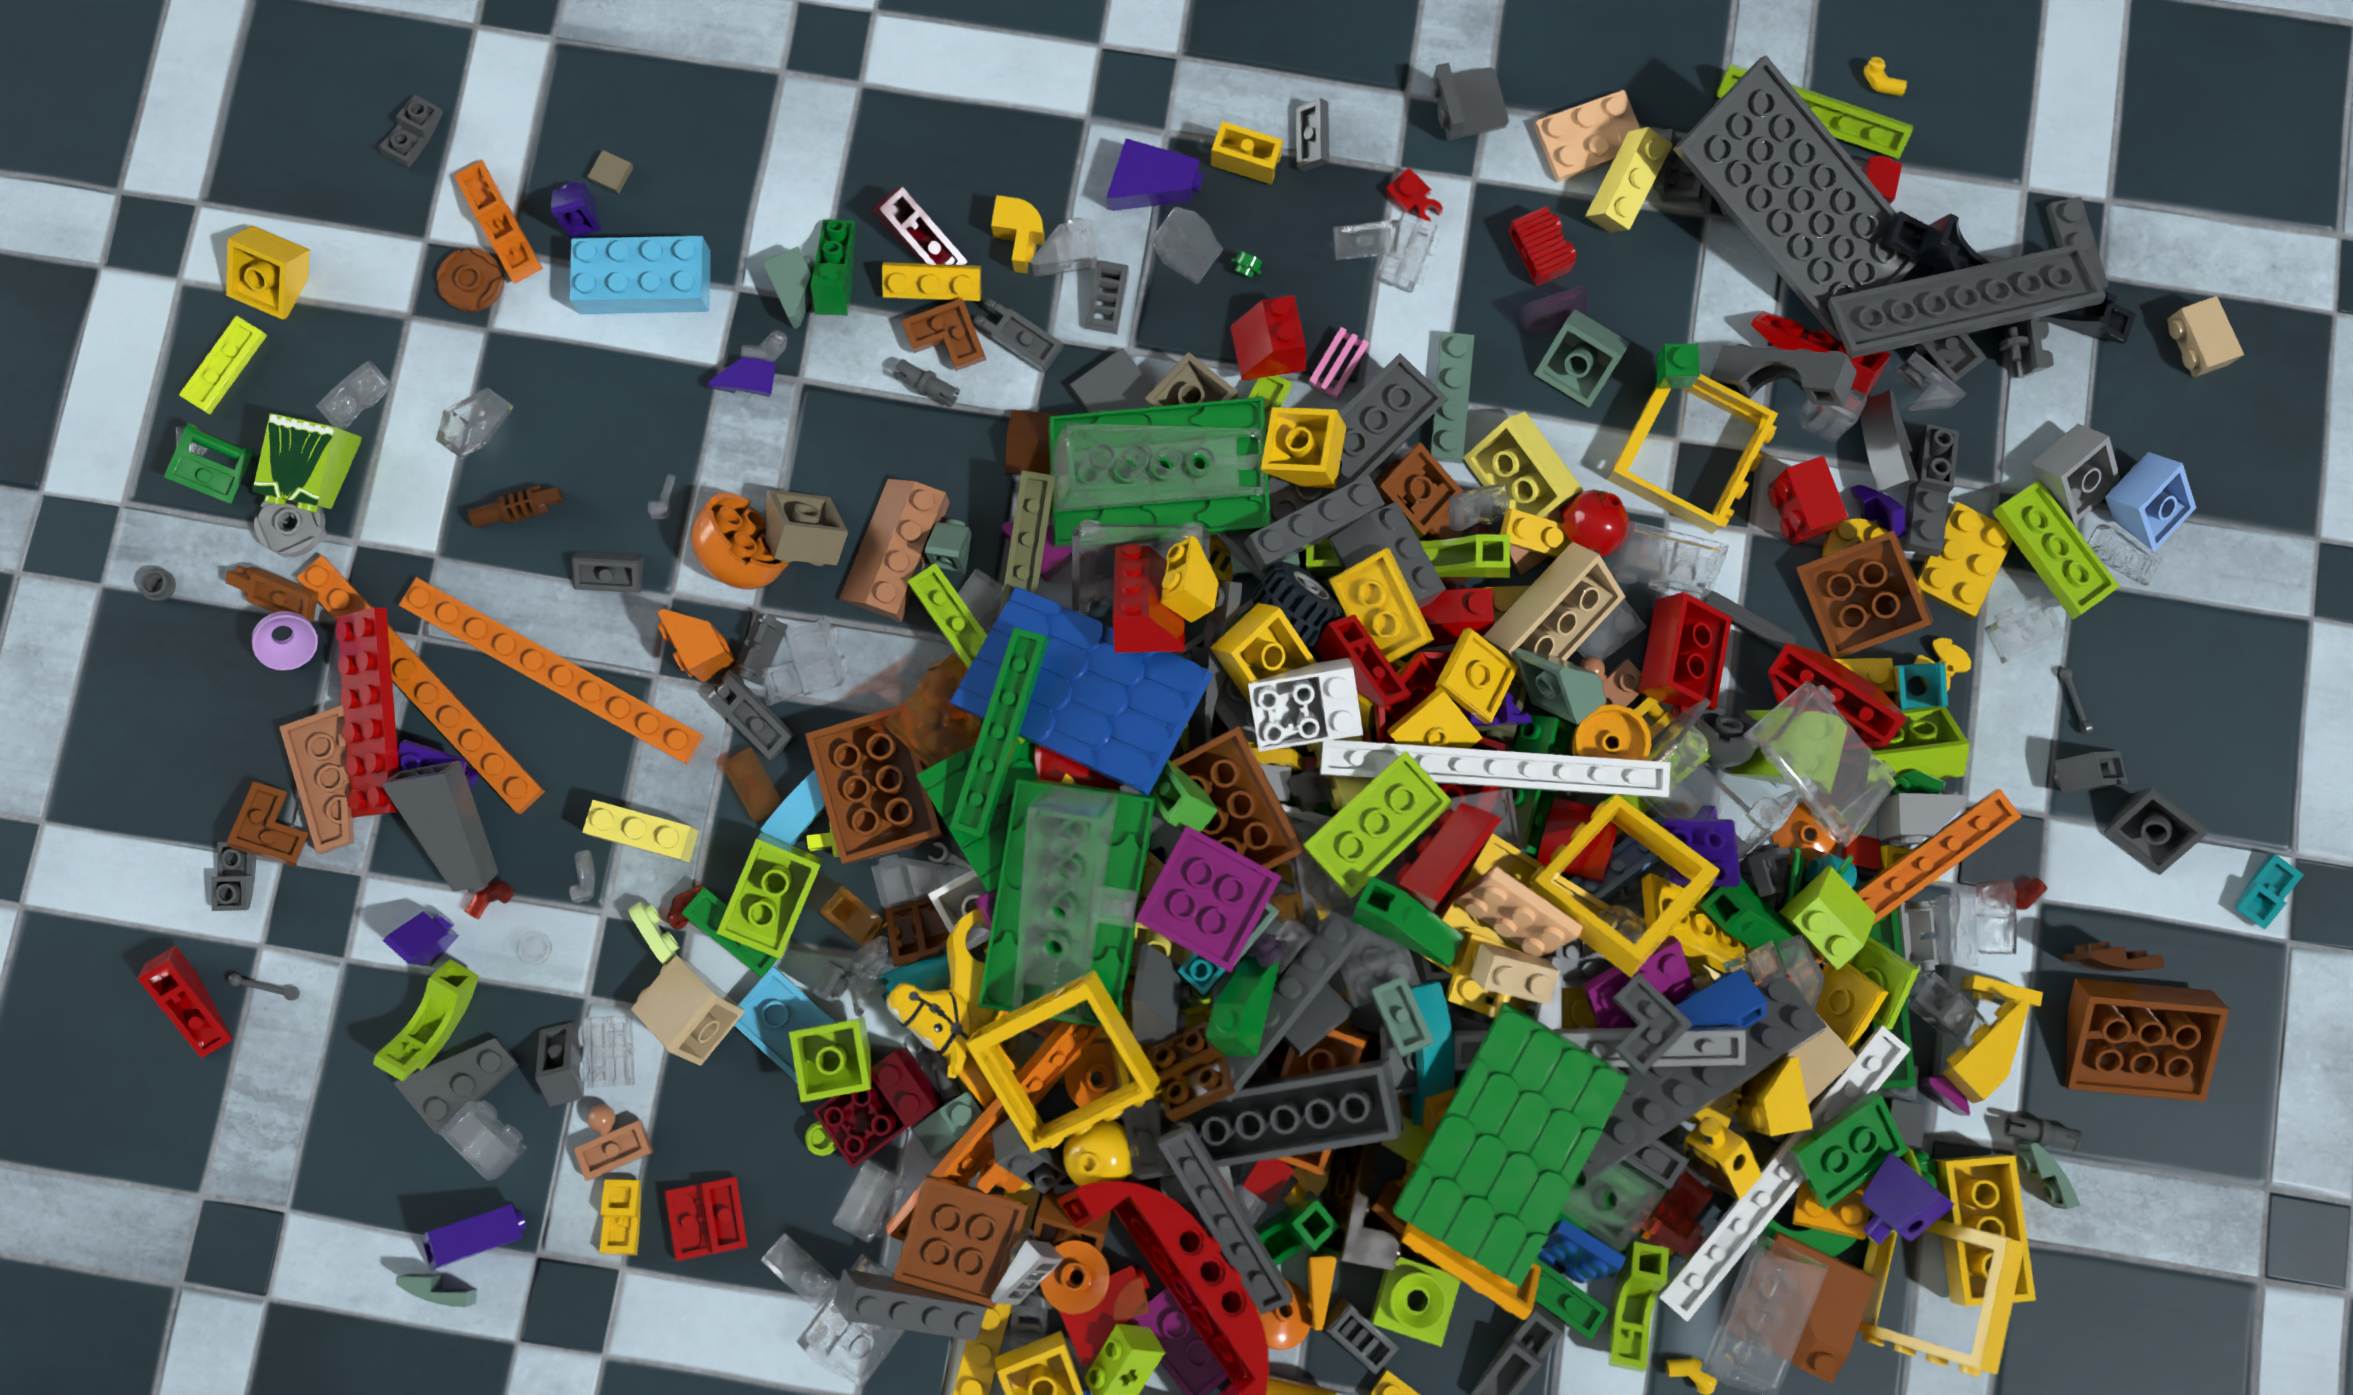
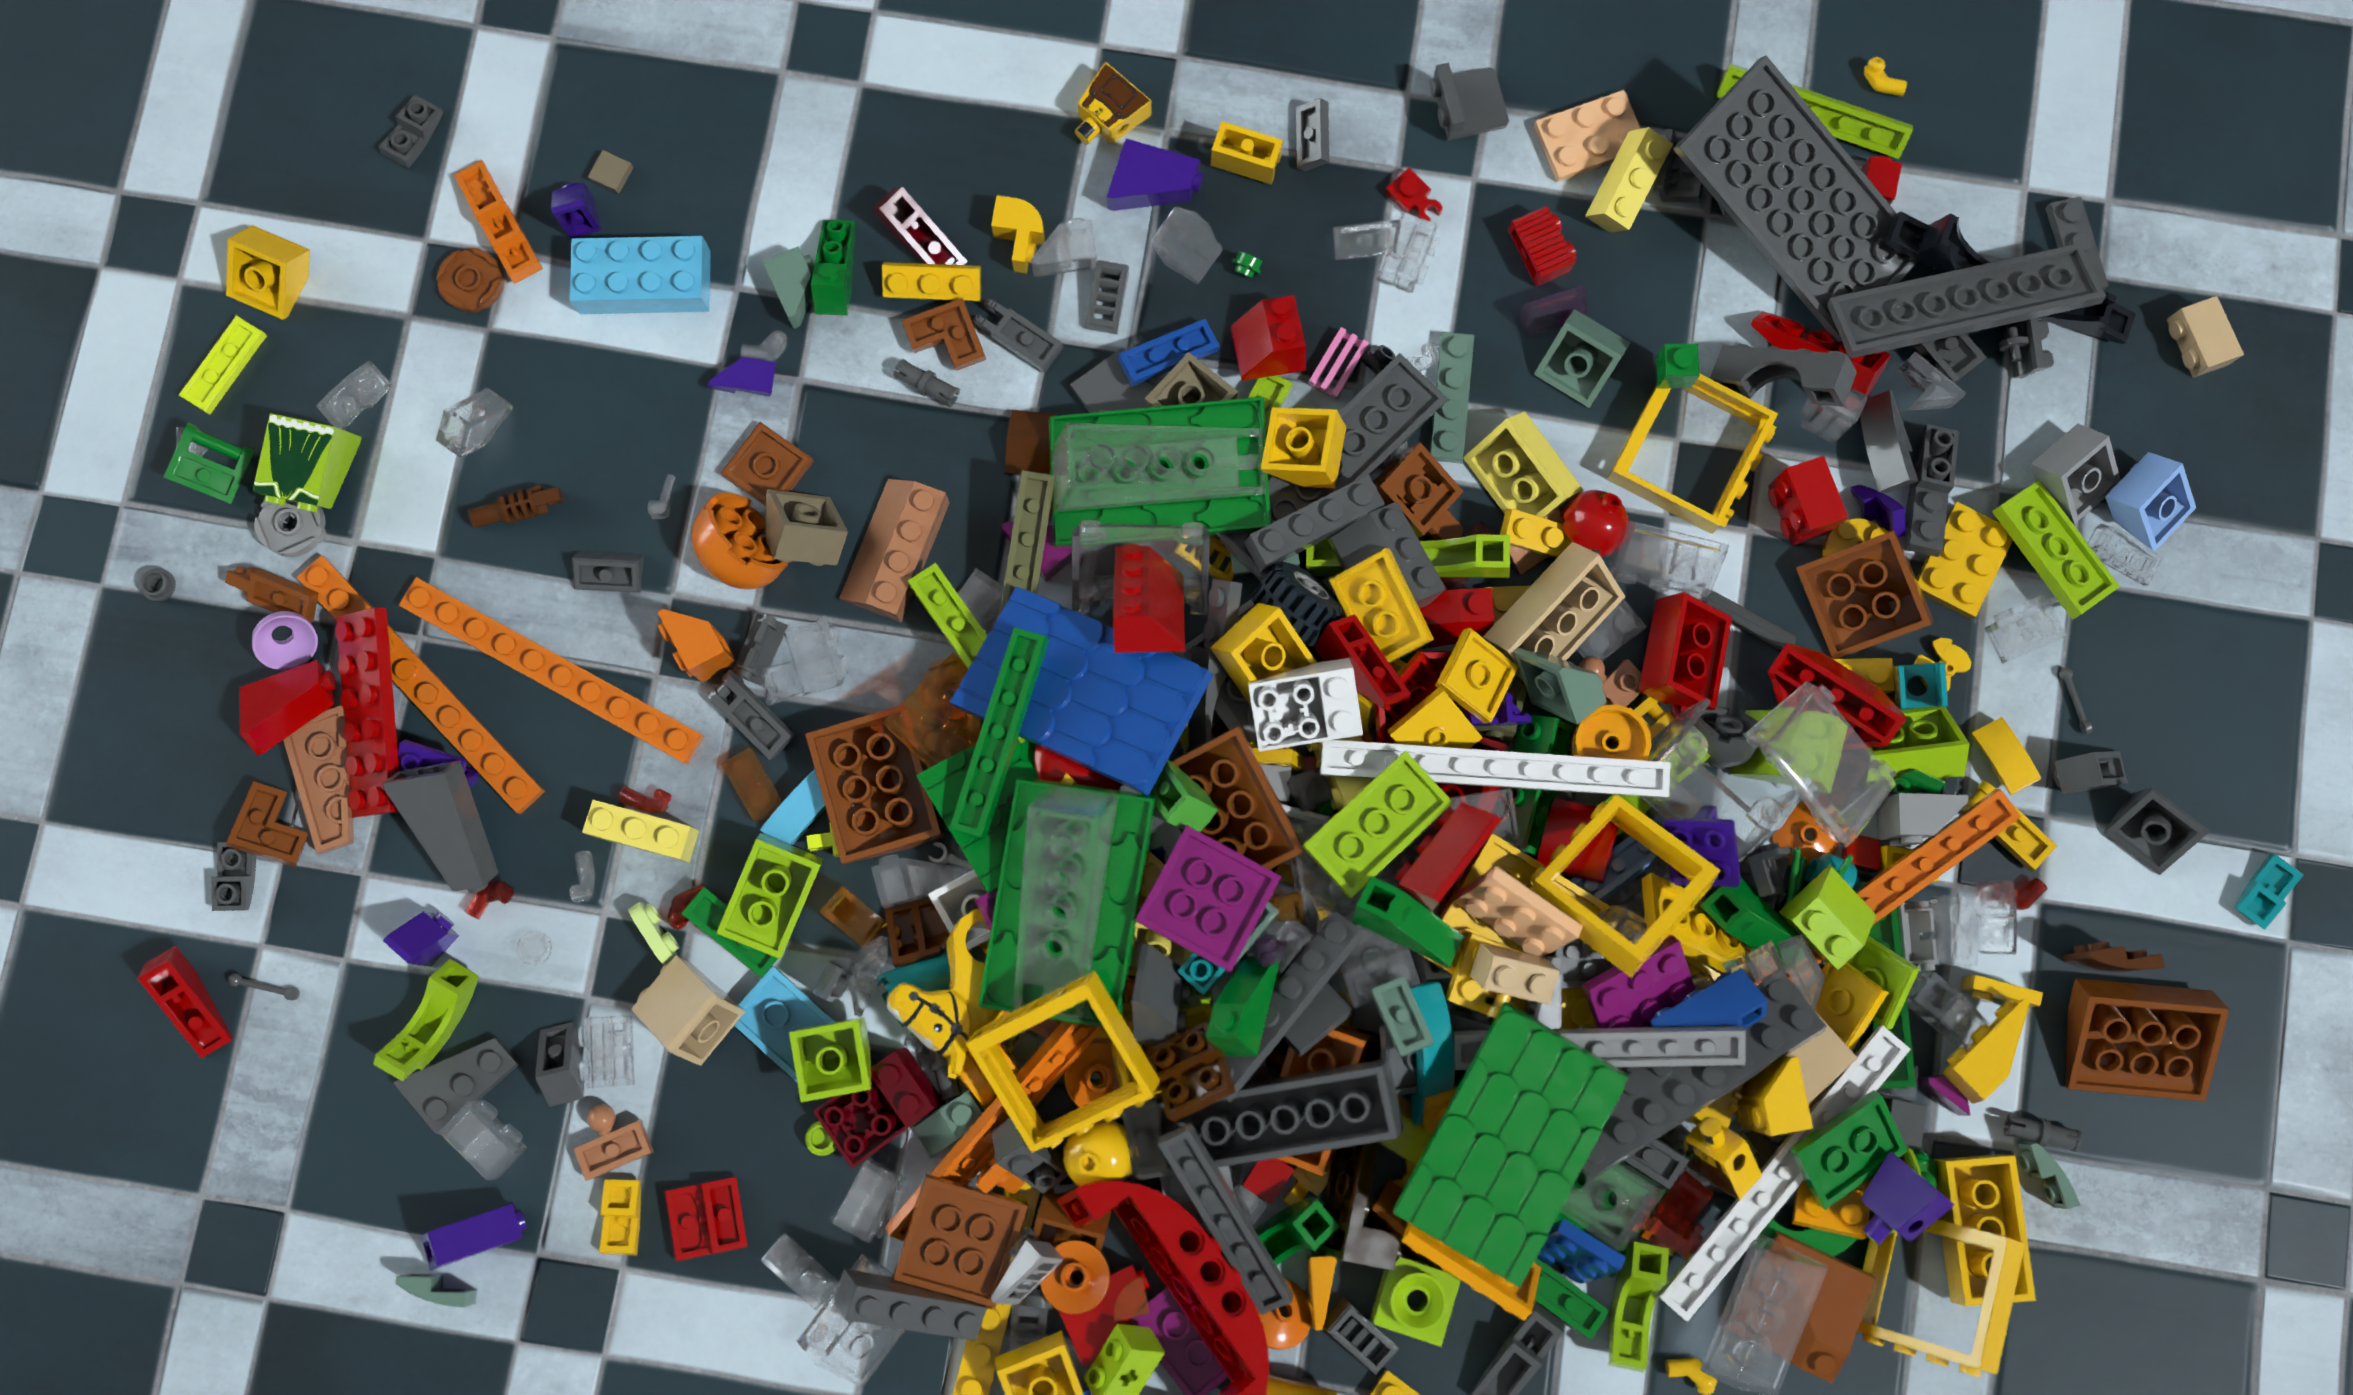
sand green slope [925,519,972,573] -> none
clear tile [1093,886,1138,928] -> none
yellow slope [1160,535,1218,623] -> none
clear slope [1450,484,1509,531] -> none
dark grey plate [1612,973,1693,1077] -> none
none -> red slope [240,660,337,756]
none -> clear red arm [618,787,672,812]
none -> dark orange tile [721,422,814,507]
none -> torso [1075,63,1152,145]
none -> blue plate [1117,319,1220,387]
none -> black plate [1360,345,1395,375]
none -> clear arm [1406,343,1441,372]
none -> yellow plate [1961,781,2057,871]
none -> yellow slope [1972,717,2041,796]

